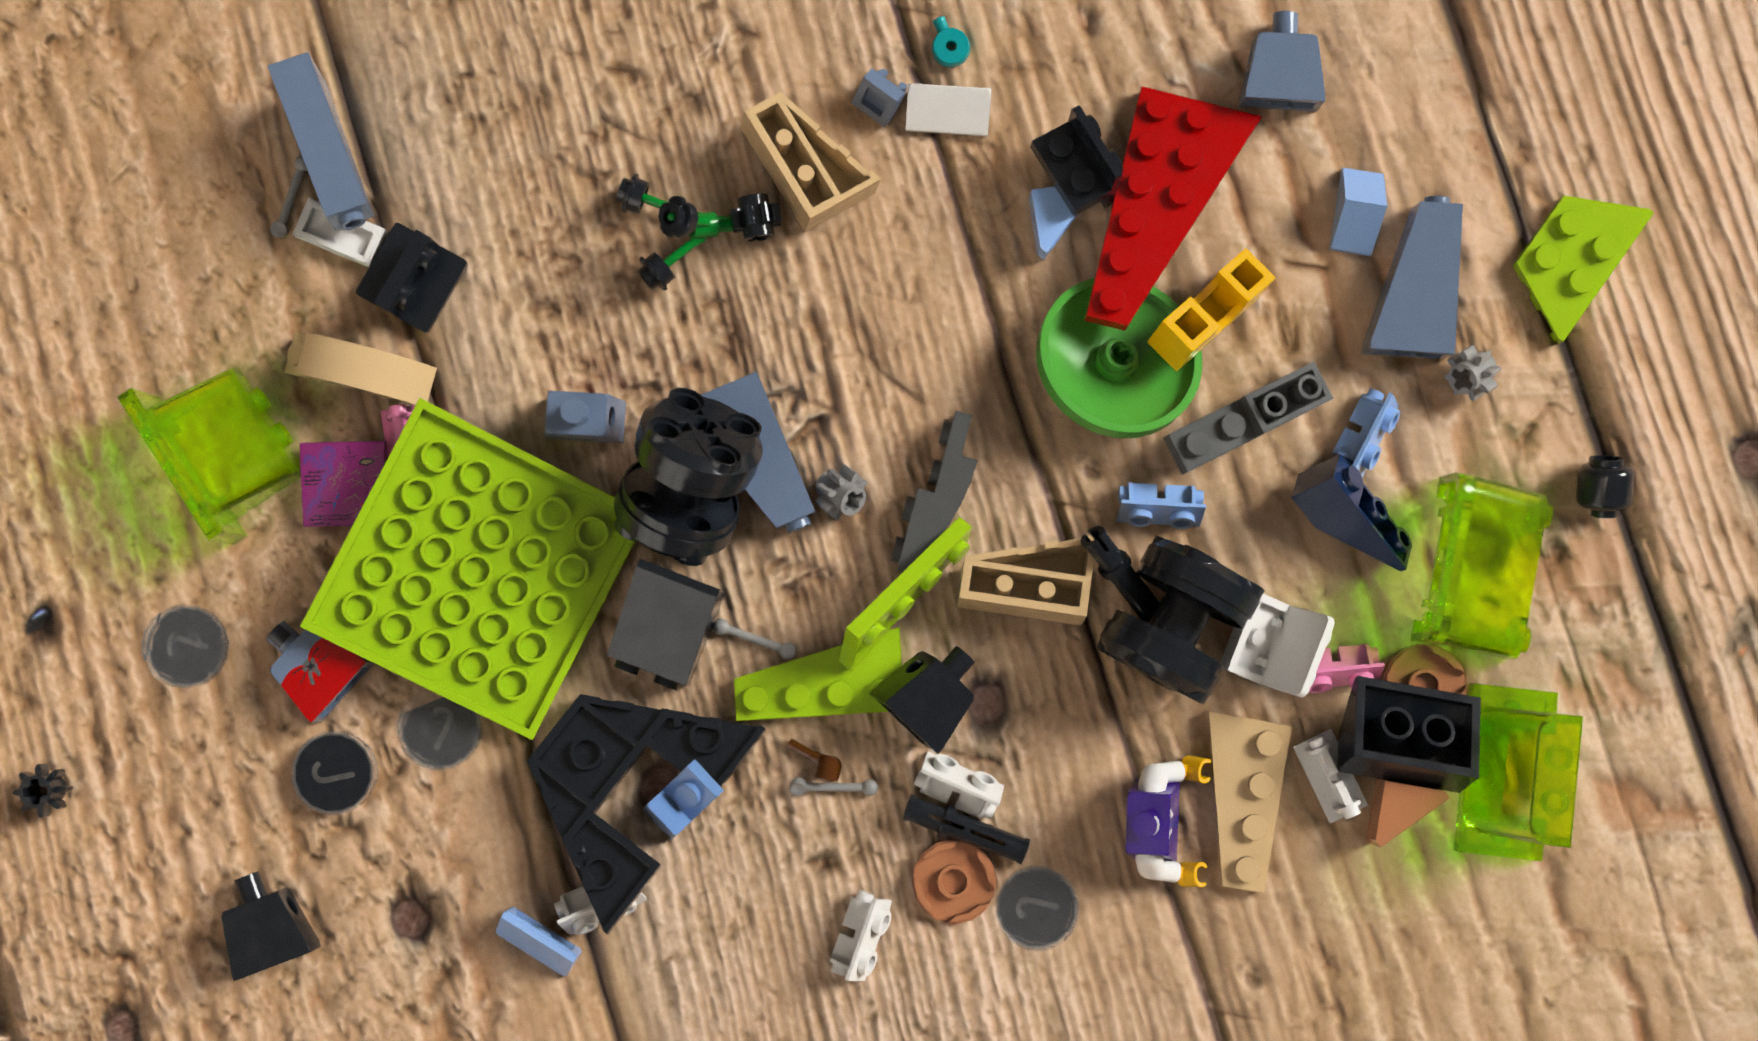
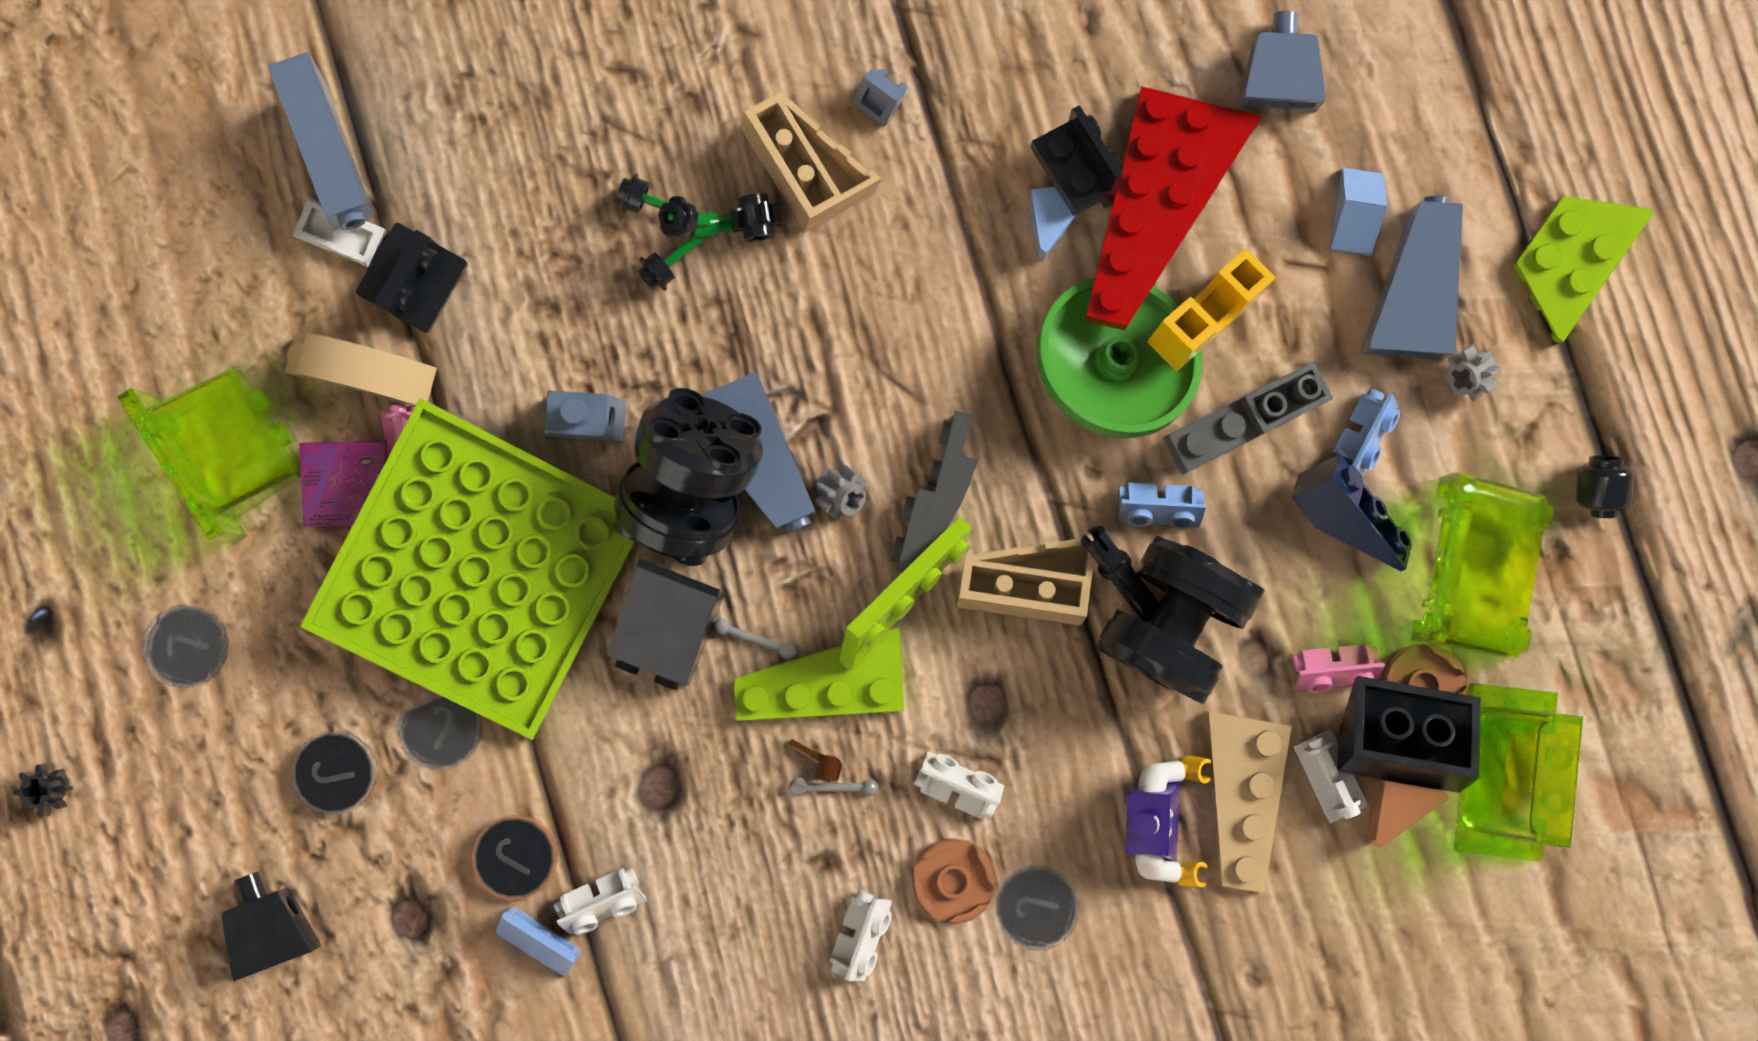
torso [266,621,374,723] -> none
light grey hinge [270,155,307,239] -> none
black wing [527,694,766,935] -> none
medium blue slope [643,760,724,840] -> none
black torso [870,646,975,754] -> none
black pin [902,795,1030,864] -> none
white slope [905,83,991,137] -> none
teal piece [932,16,971,68] -> none
white bracket [1220,594,1335,698] -> none
none -> black tile [472,815,558,900]

